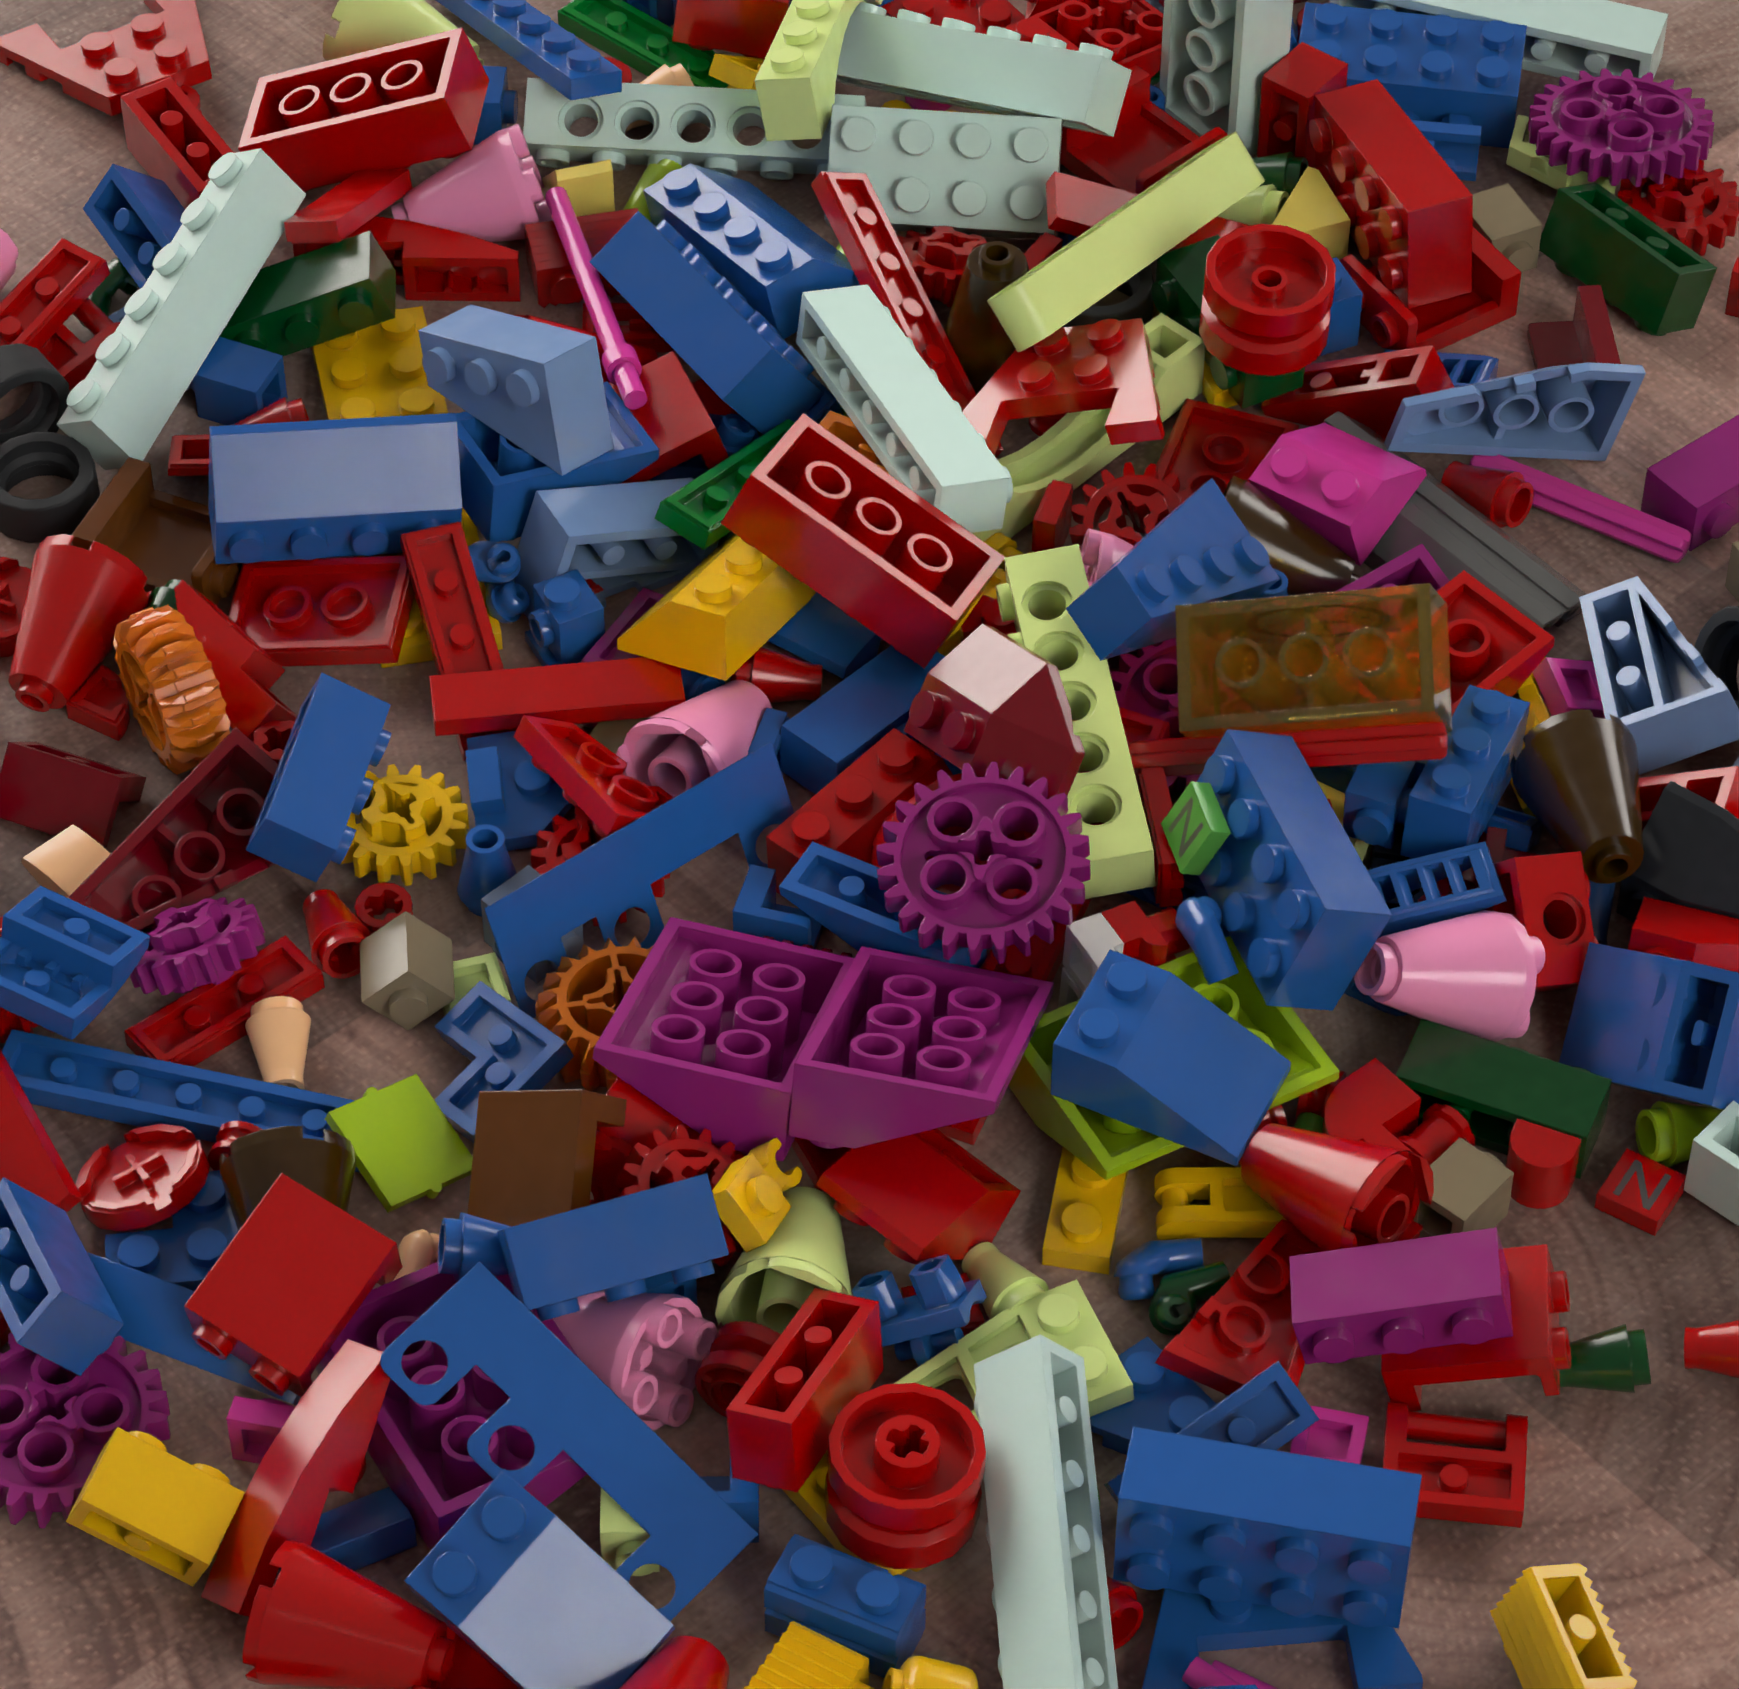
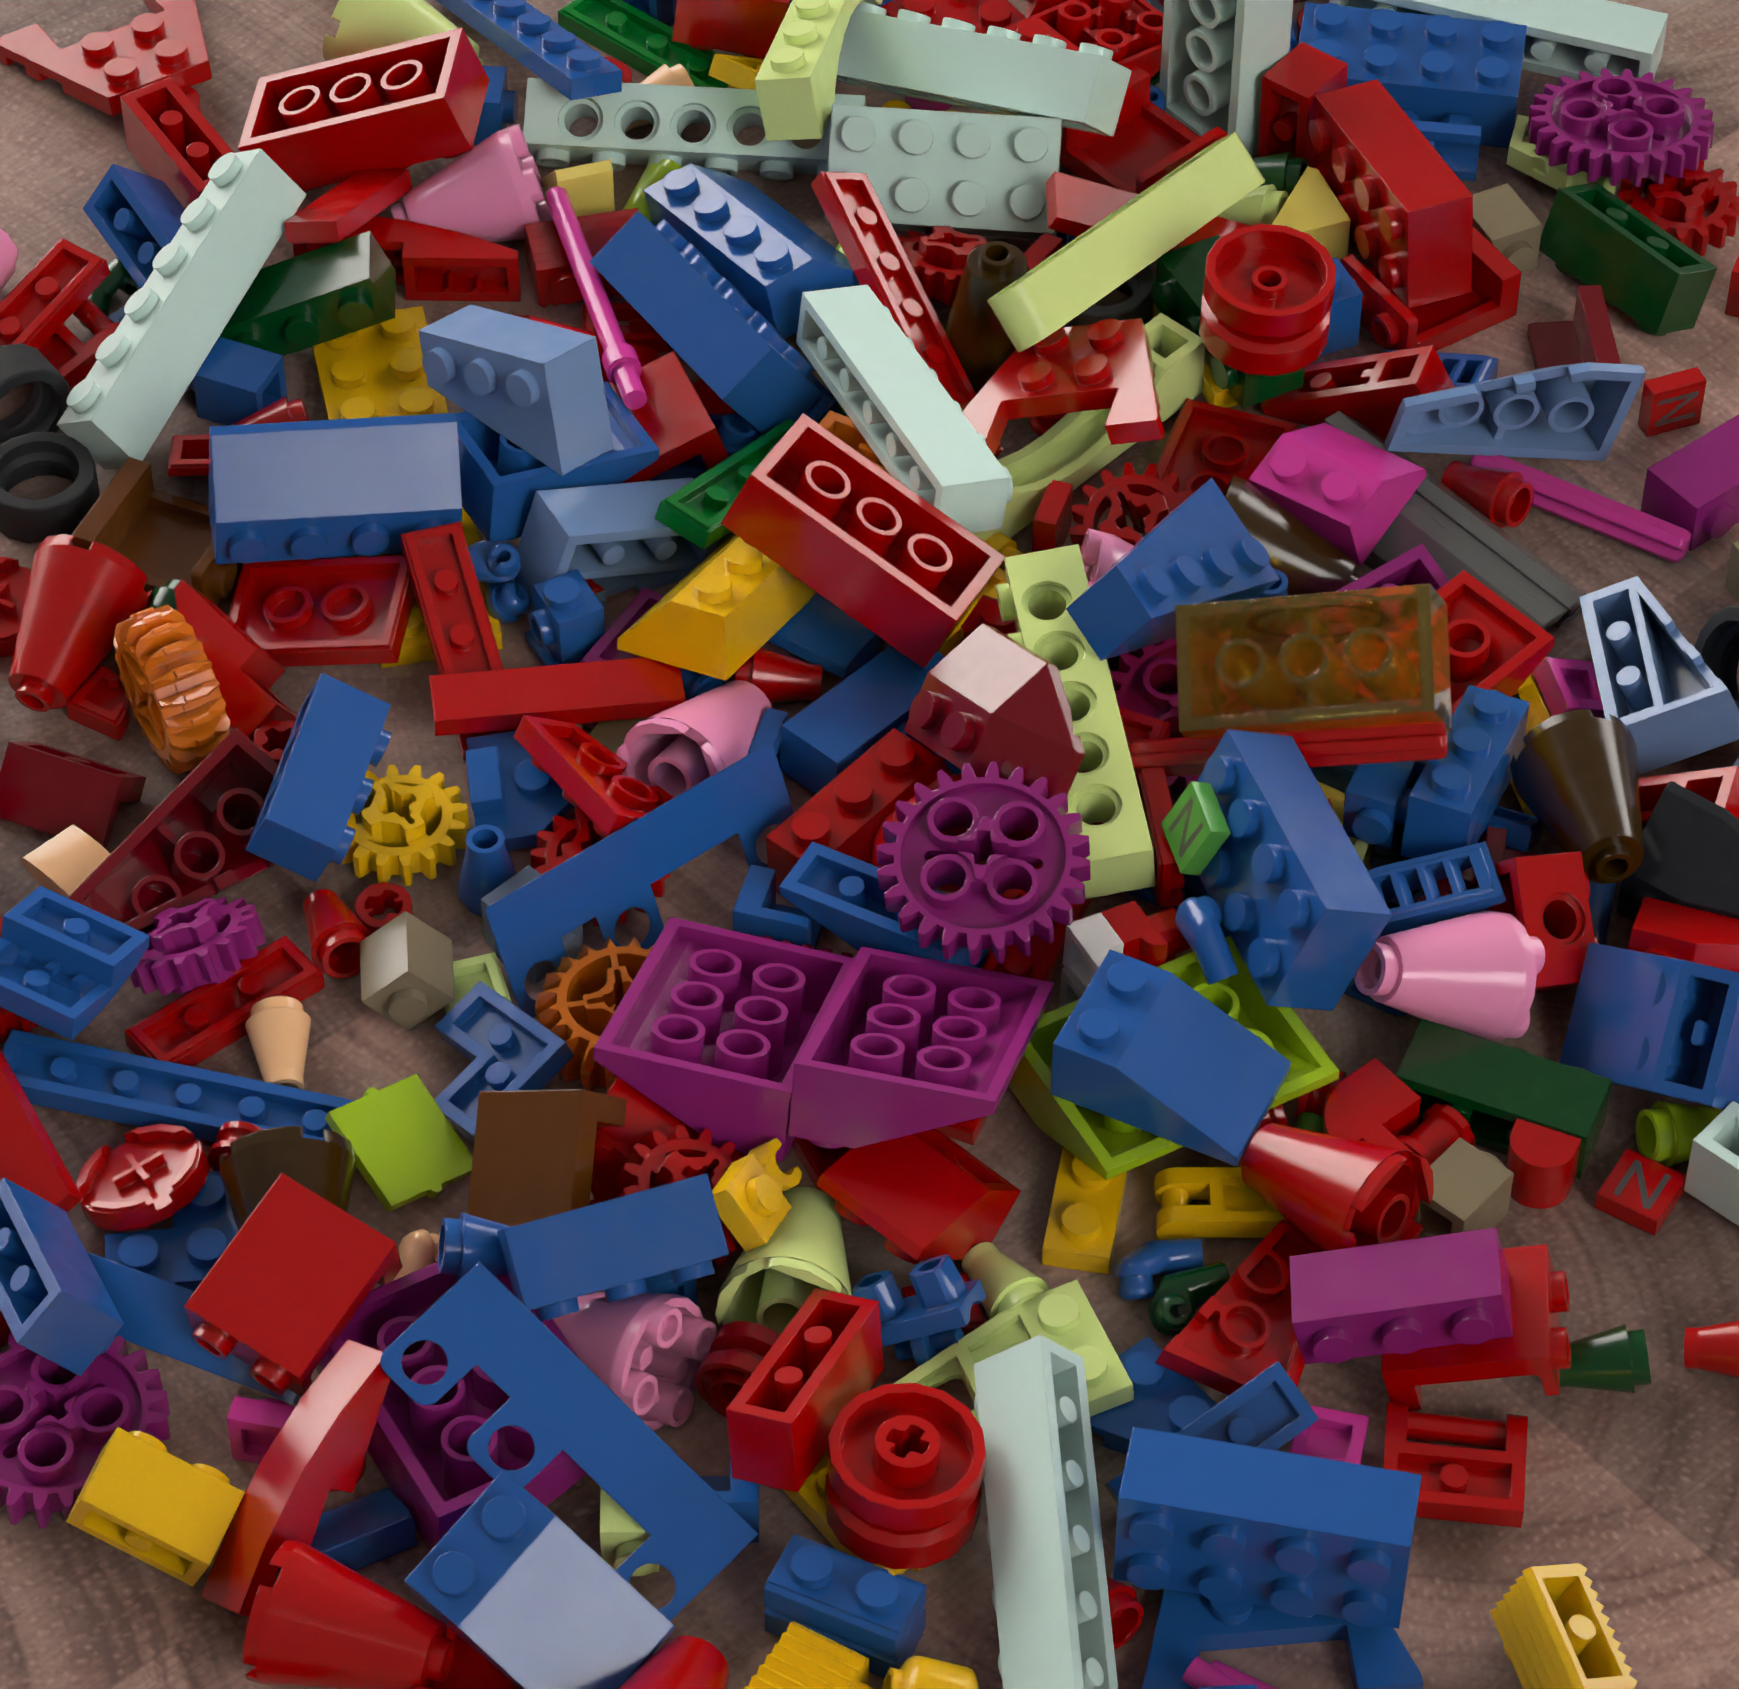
none -> red tile [1638,367,1707,437]

